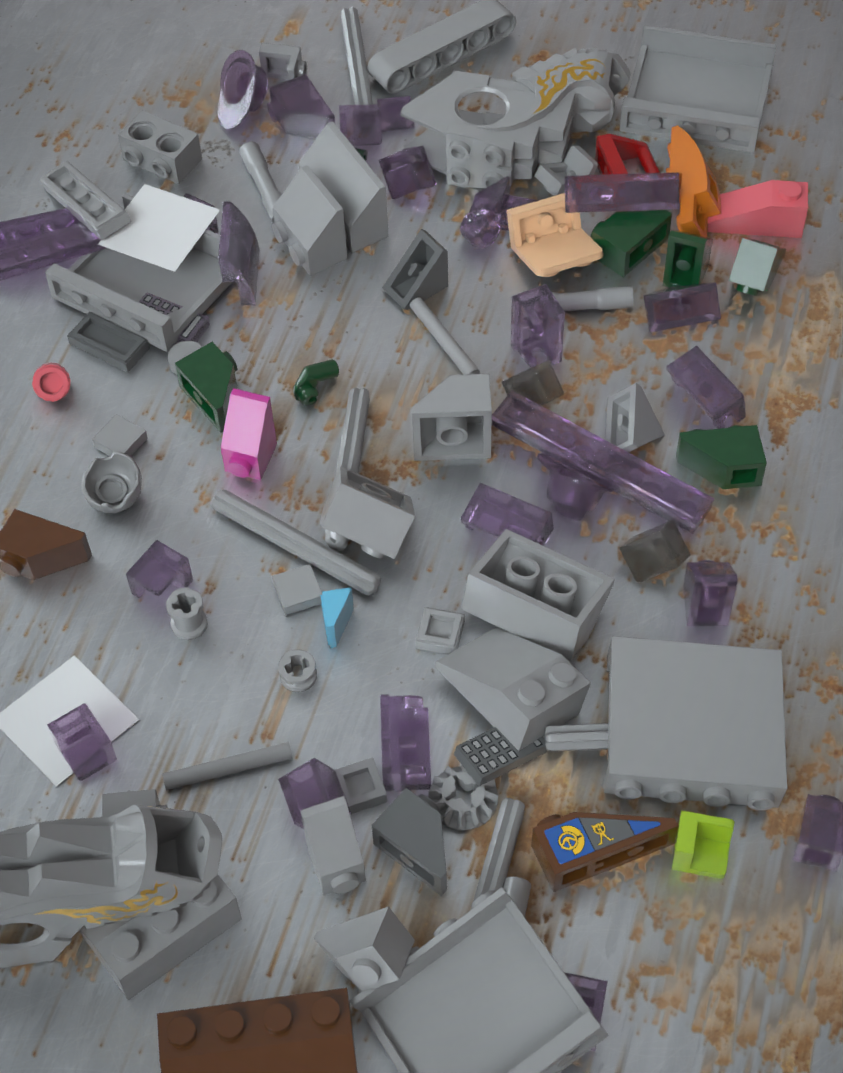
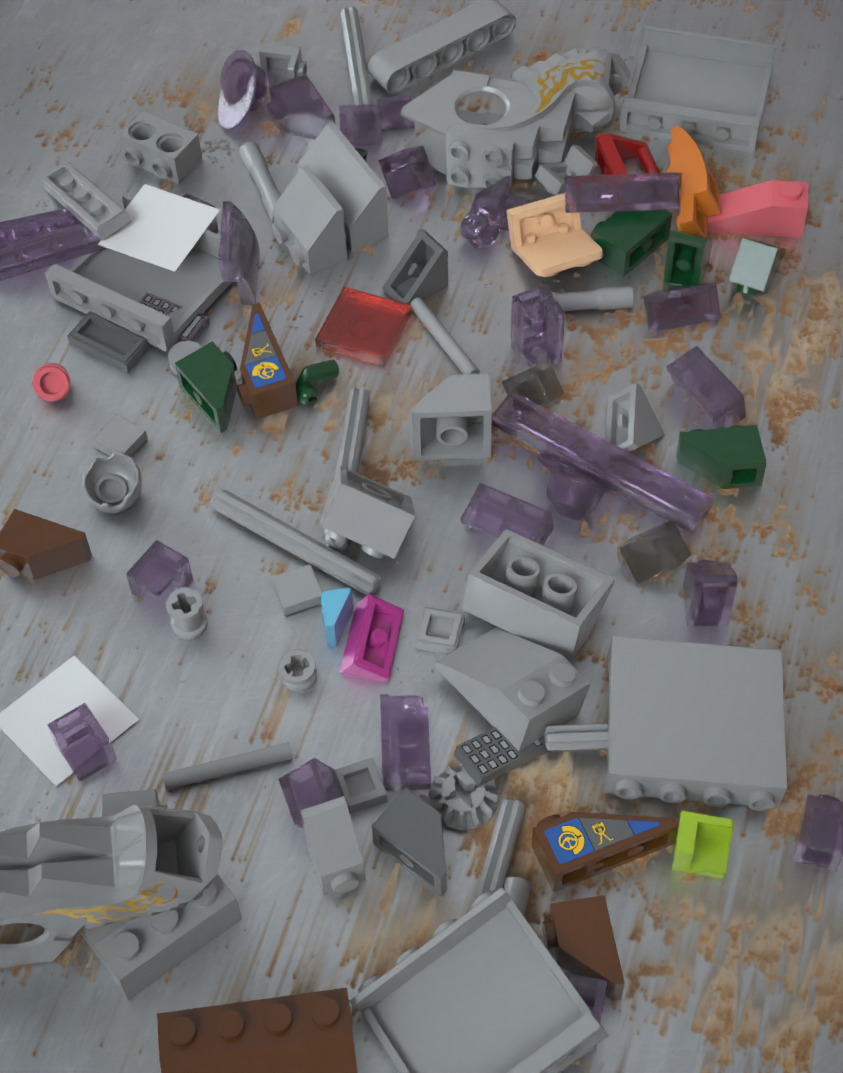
slope [221,388,277,480] -> none
light grey slope [314,907,415,992] -> none
none -> reddish brown slope [237,302,298,419]
none -> clear red tile [315,287,412,367]
none -> dark pink slope [340,594,404,682]
none -> reddish brown slope [542,895,624,1001]

